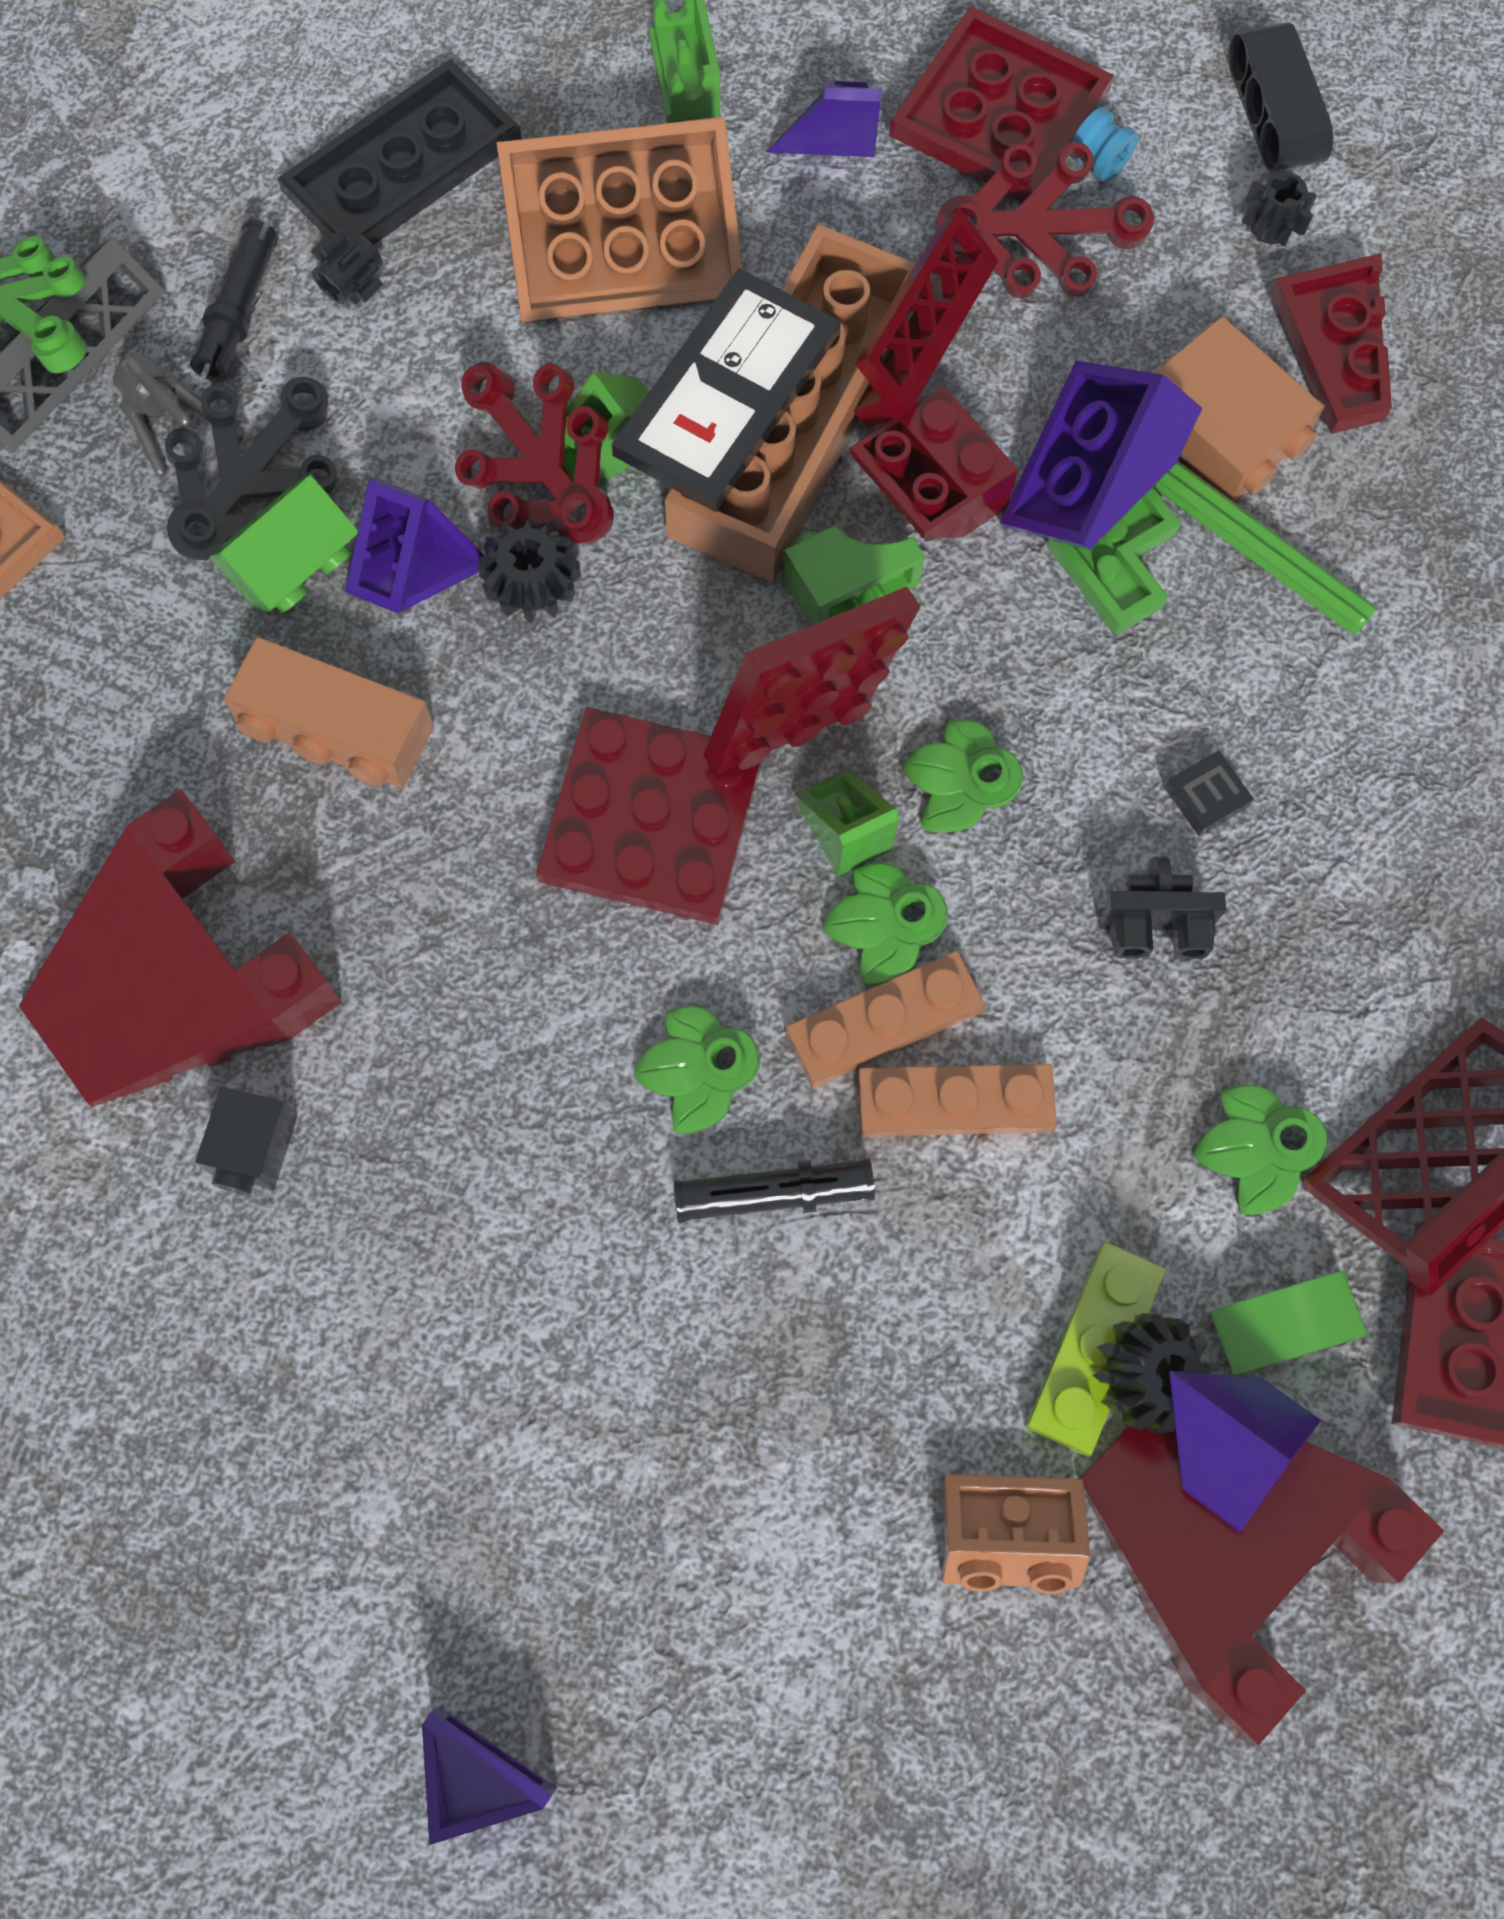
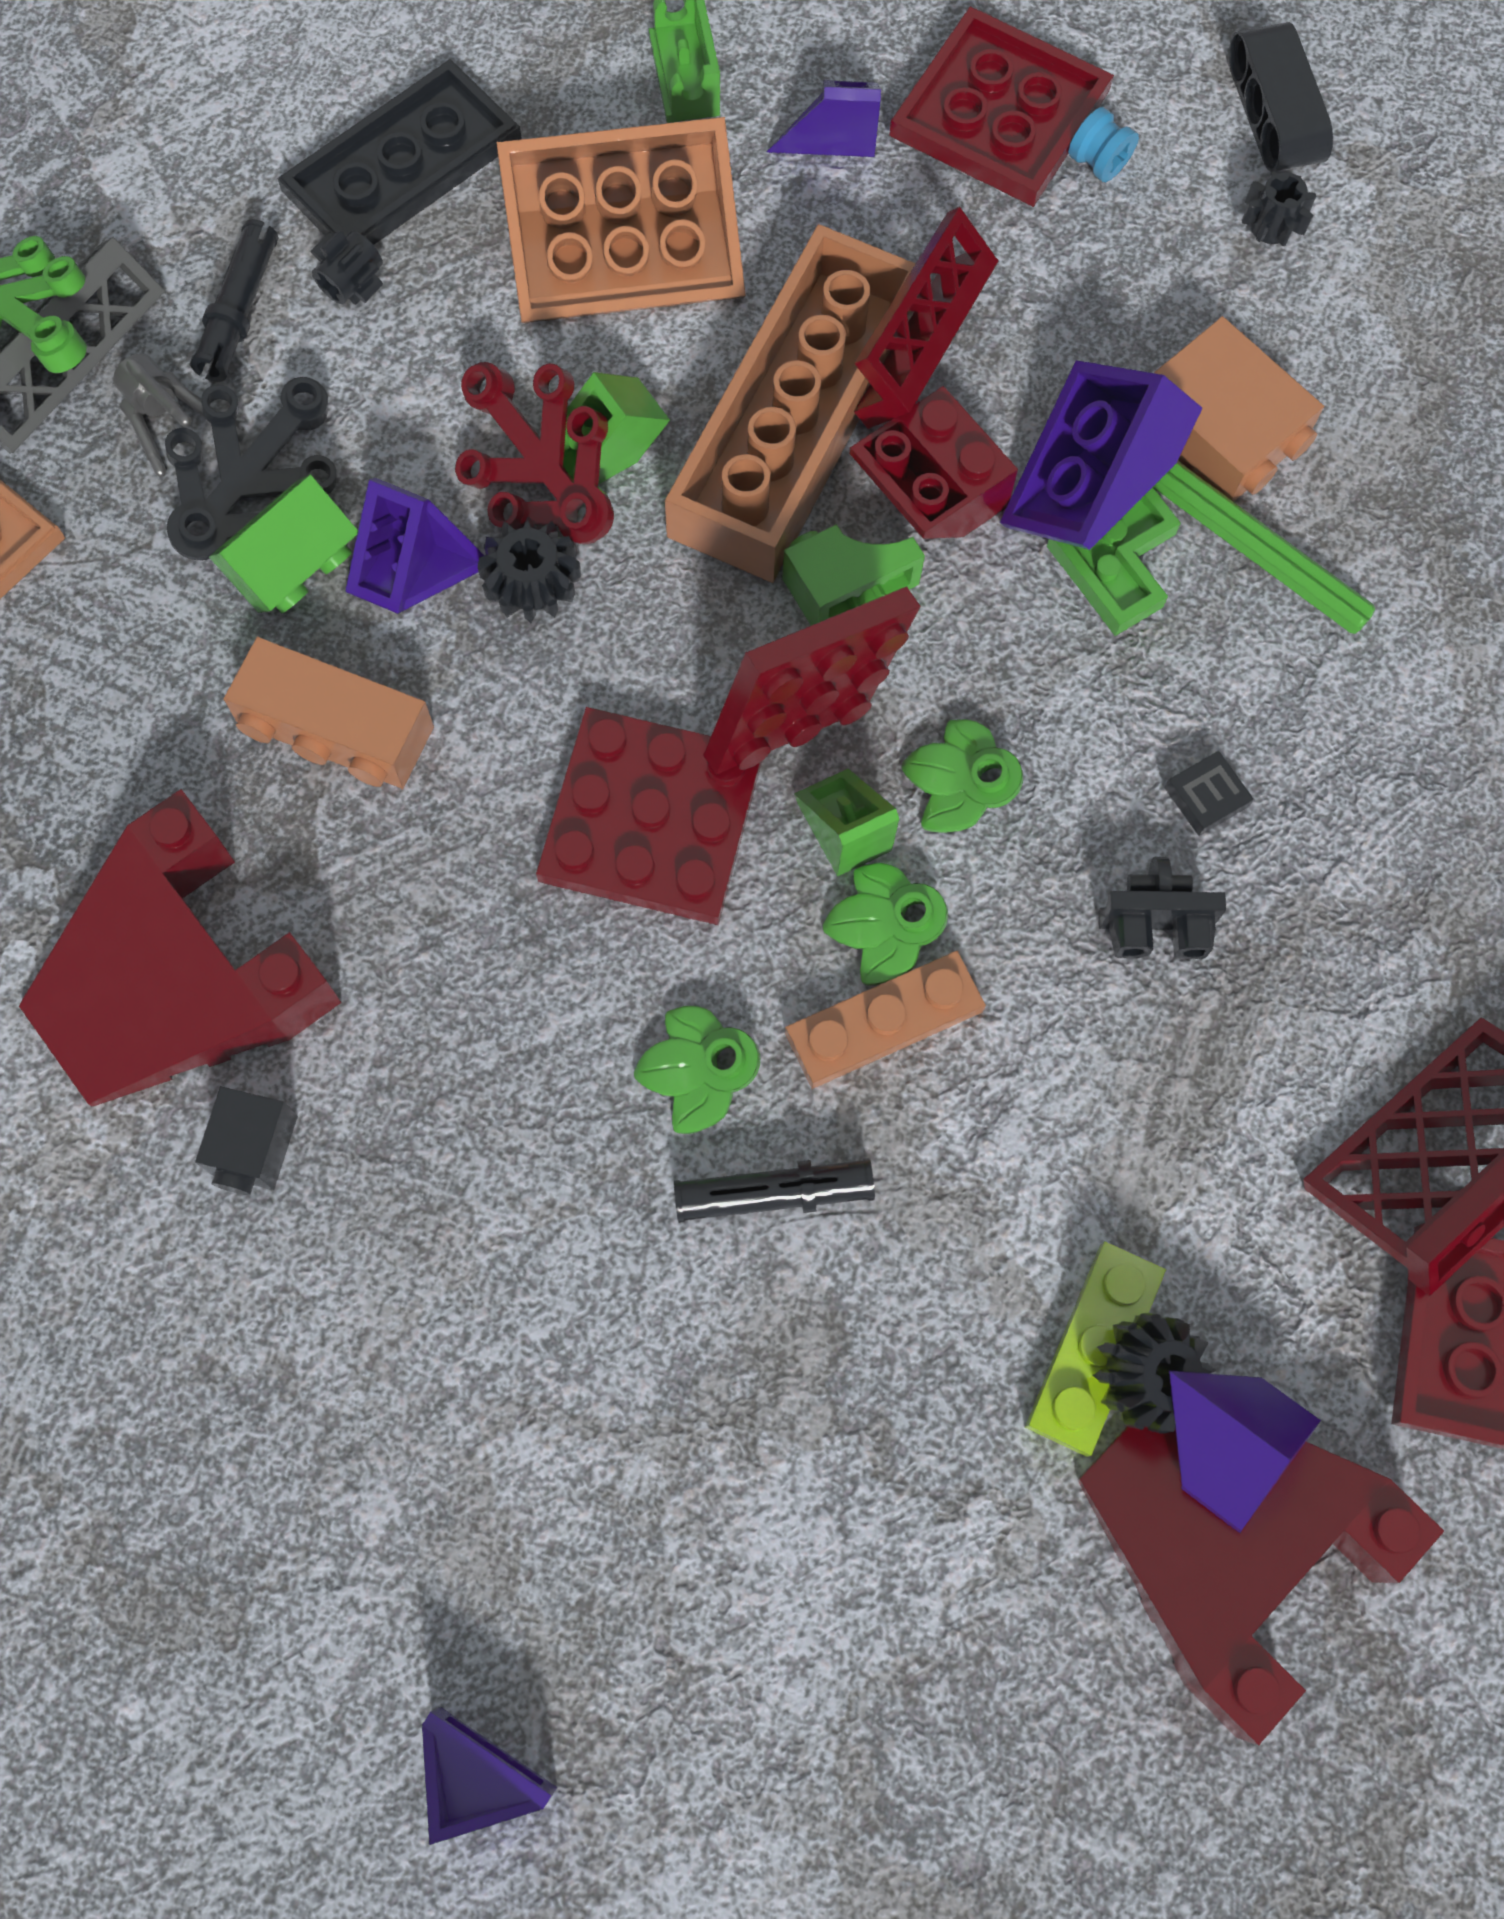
tile [611,268,841,512] -> none
nougat plate [858,1064,1057,1137] -> none
dark red plant [935,142,1154,298] -> none
nougat bracket [942,1474,1091,1594] -> none
bright green plate [1194,1084,1327,1215] -> none
bright green slope [1210,1271,1368,1376] -> none
dark red wing [1270,253,1392,434] -> none

